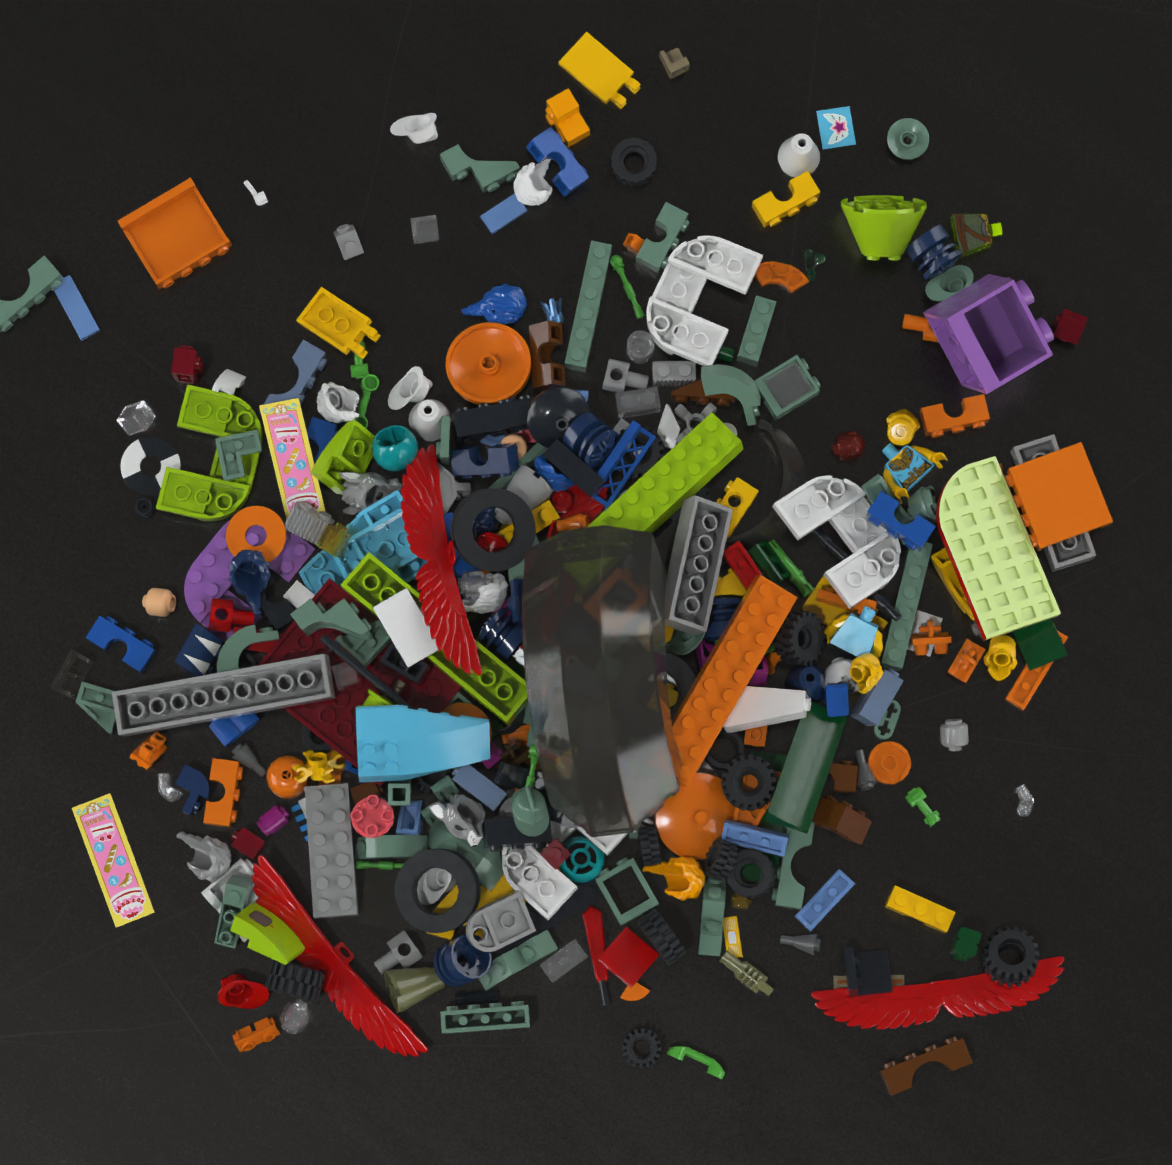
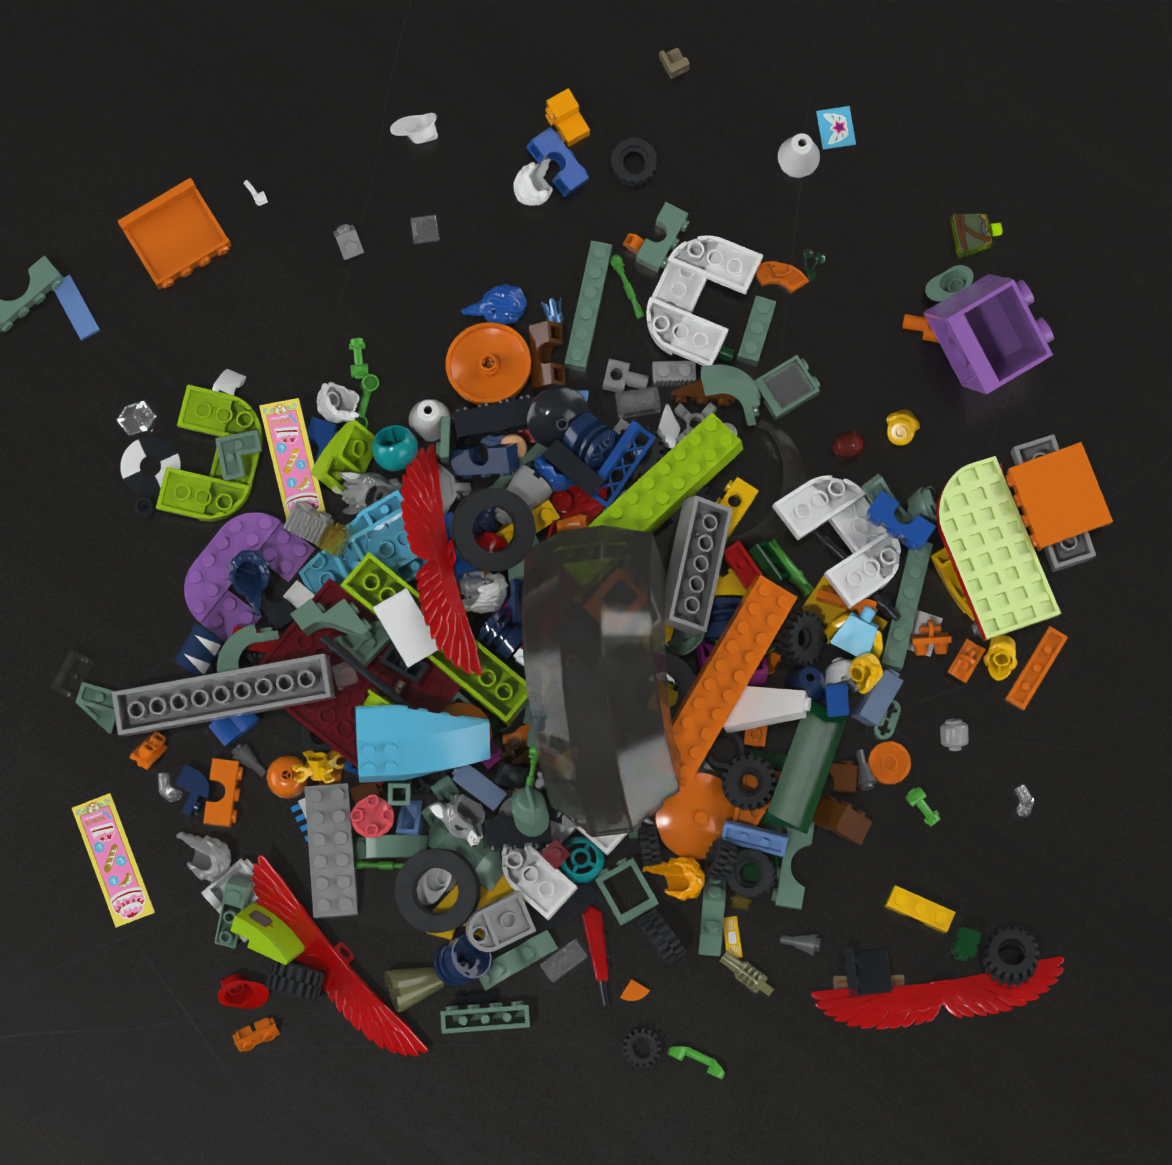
blue arch [86,616,157,674] -> none
light nougat head [142,588,176,617] -> none
dark red brick [171,345,203,384] -> none
red piece [208,598,254,632] -> none
orange sticker [226,506,286,562] -> none
dark red brick [231,828,266,861] -> none
magenta brick [256,804,289,836] -> none
sand blue arch [259,340,327,417] -> none
clear head [279,1000,312,1034] -> none
yellow tile [296,287,381,359] -> none
light grey piece [373,930,423,975] -> none
white piece [388,366,433,410] -> none
sand green arch [440,144,520,193] -> none
medium blue tile [480,193,527,235] -> none
yellow tile [559,32,641,109] -> none
red tile [598,927,659,988] -> none
clear wheel [626,330,655,364] -> none
yellow arch [752,171,820,228] -> none
medium blue tile [794,869,855,931] -> none
lime cone [841,195,927,260] -> none
reddish brown arch [880,1036,973,1096] -> none
torso [882,443,948,504] -> none
sand green dish [887,118,929,160] -> none
dark blue wheel [905,225,962,280] -> none
orange arch [920,394,990,438] -> none
dark green sticker [1013,618,1068,671] -> none
dark red brick [1052,309,1087,345] -> none

